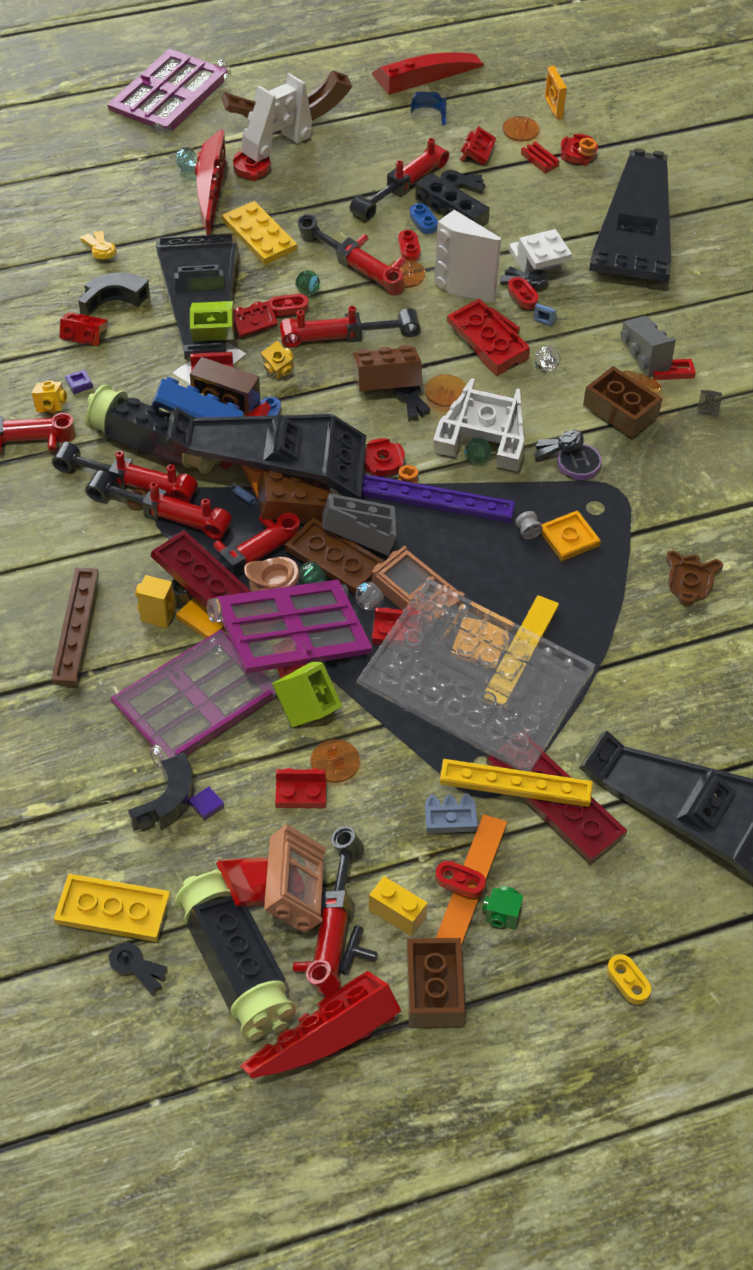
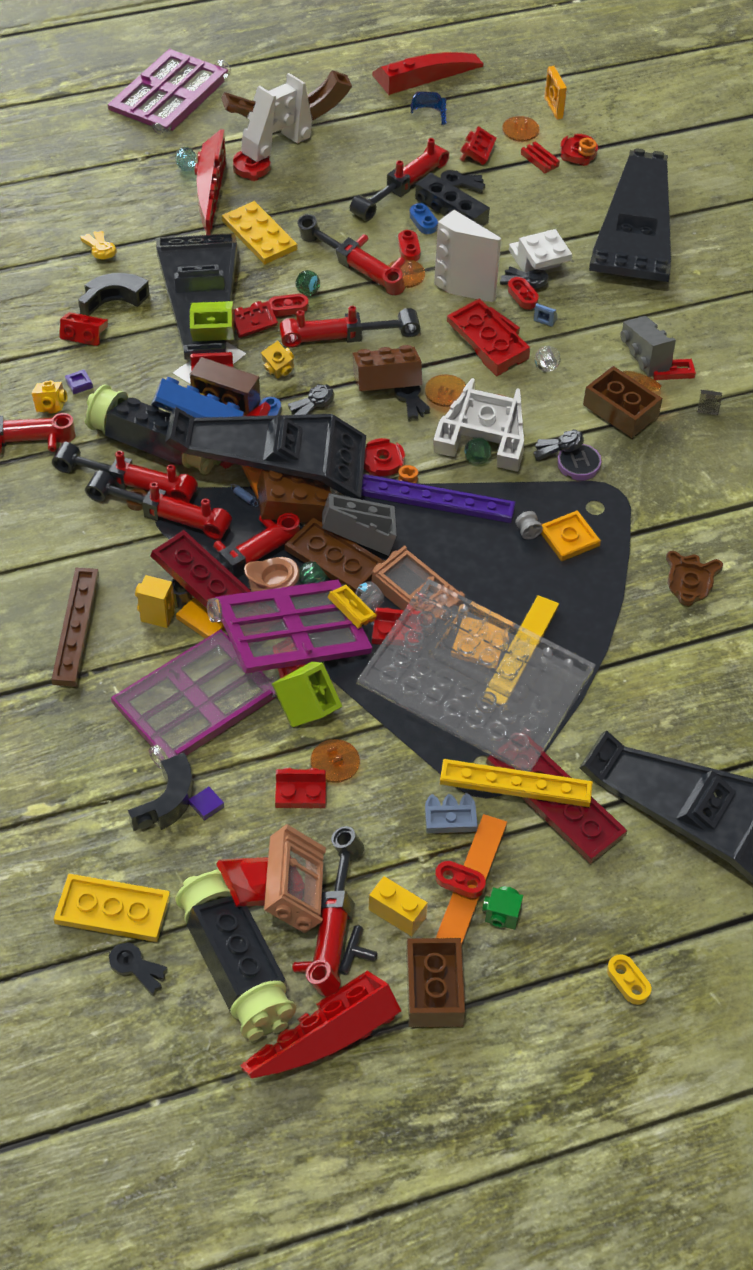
none -> piece [288,384,334,415]
none -> yellow tile [327,585,377,628]

